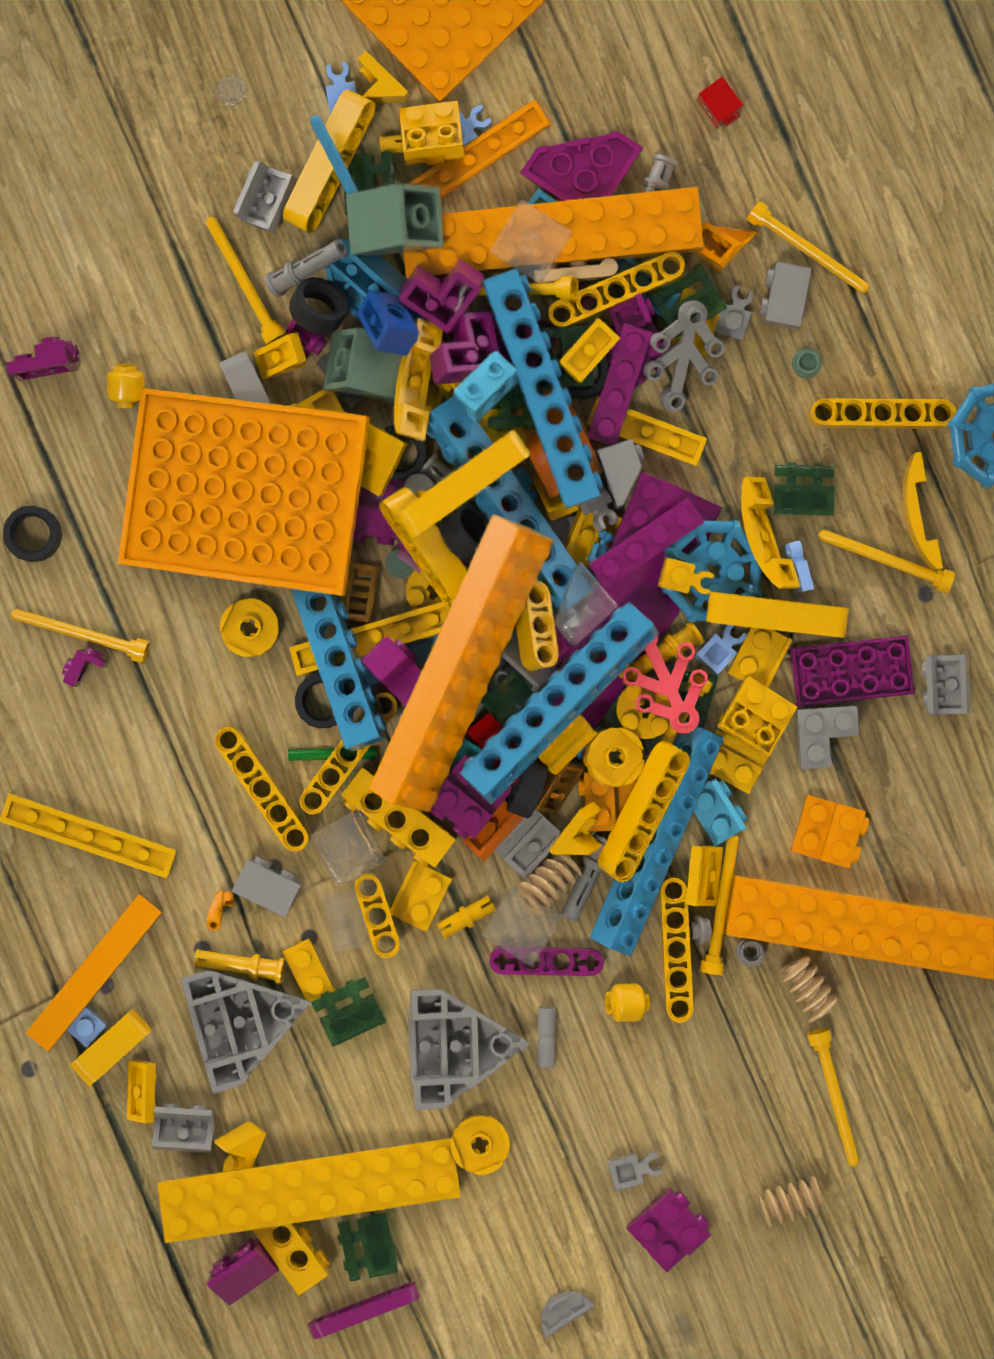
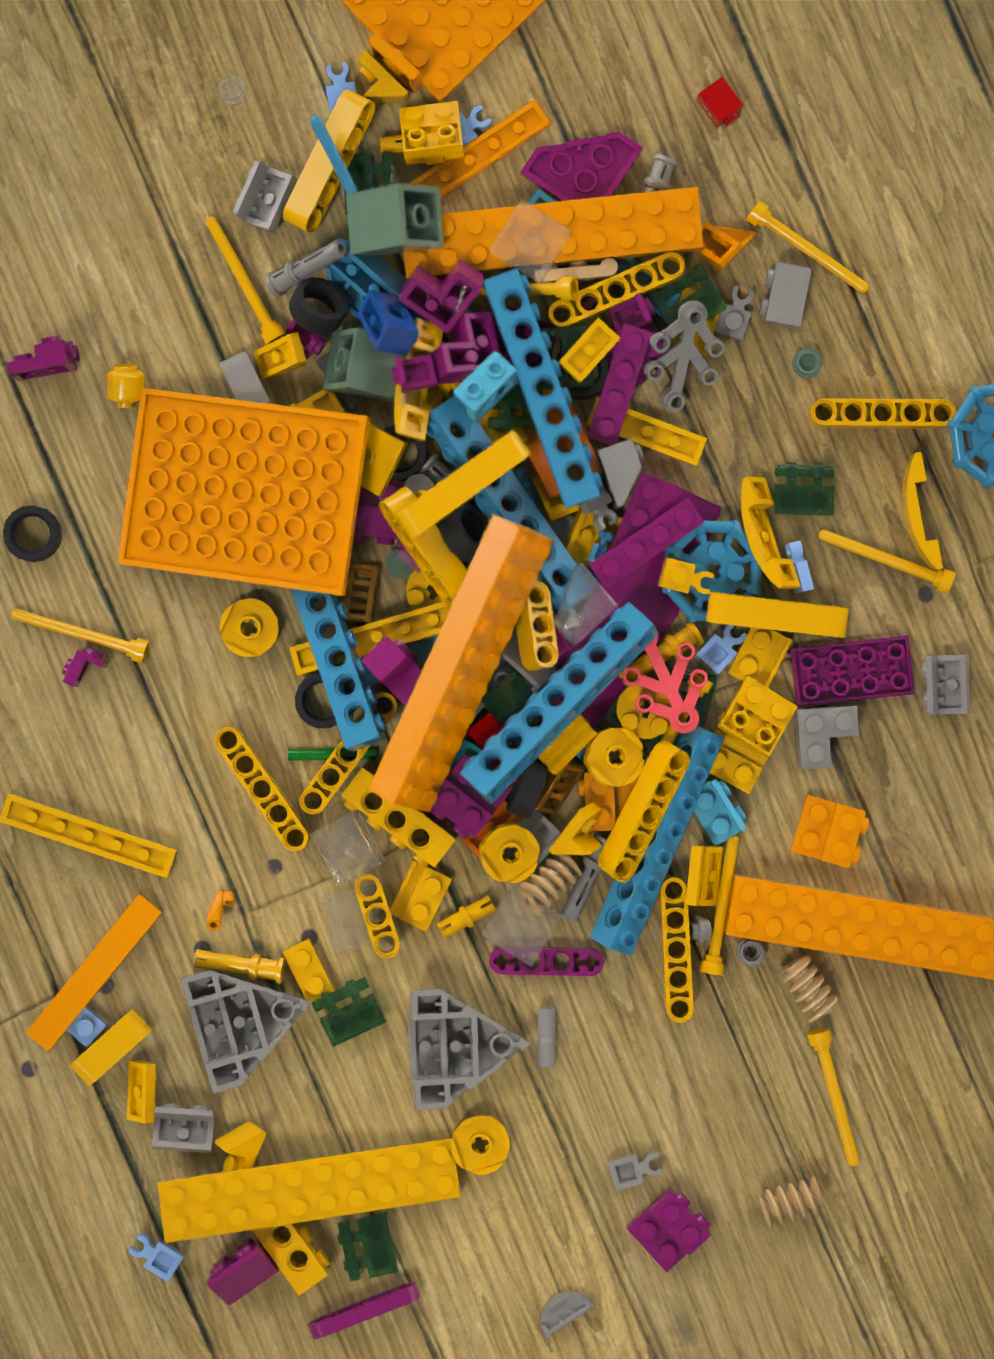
light grey brick [232,856,303,917] -> none
yellow head [604,983,650,1022] -> none
none -> light blue plate [128,1233,185,1282]
none -> light orange plate [368,33,422,93]
none -> magenta bracket [391,354,438,393]
none -> yellow plate [479,822,540,883]

